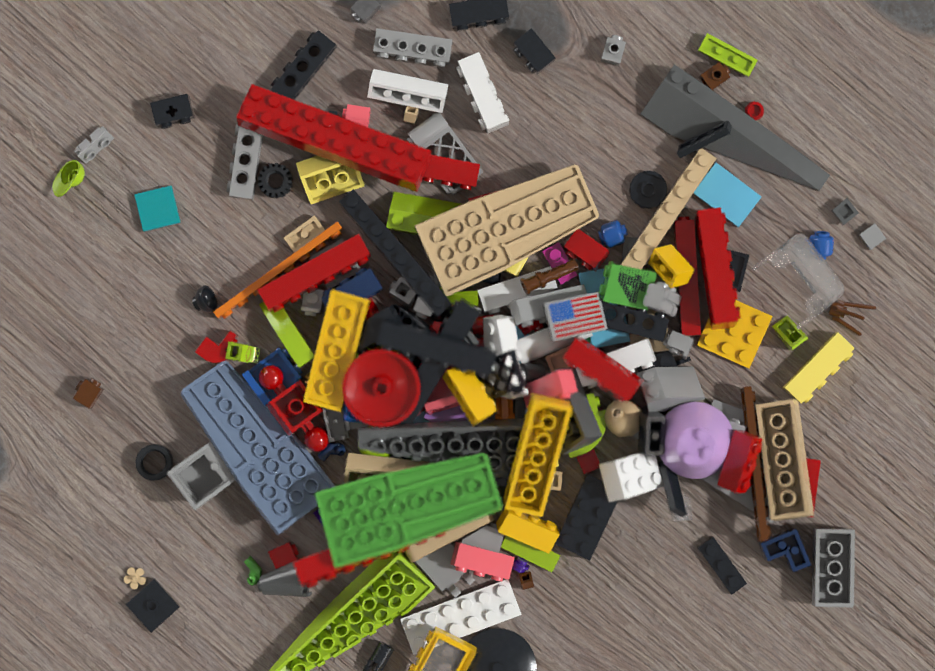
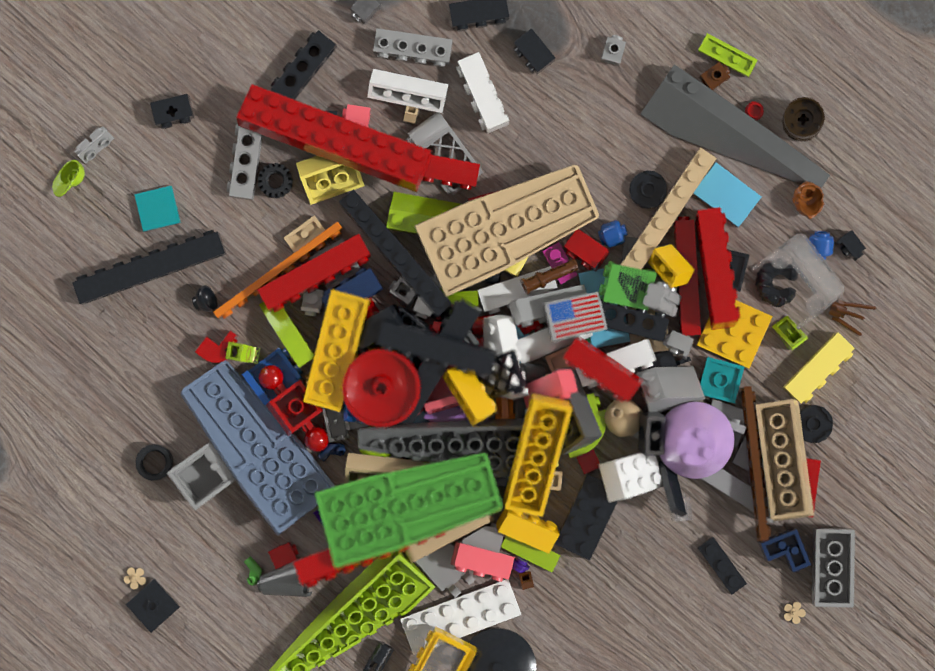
reddish brown brick [73,378,104,409] -> none
black tile [677,121,732,158] -> none
red brick [717,430,763,493] -> none
dark grey plate [831,198,859,225] -> none
light grey tile [859,223,886,250] -> none
none -> black brick [72,230,227,305]
none -> teal plate [700,357,745,404]
none -> black piece [755,258,799,307]
none -> dark brown wheel [782,97,825,142]
none -> tan plant [784,602,806,624]
none -> dark orange hair [792,181,825,219]
none -> black tile [800,405,833,443]
none -> black brick [834,230,866,261]

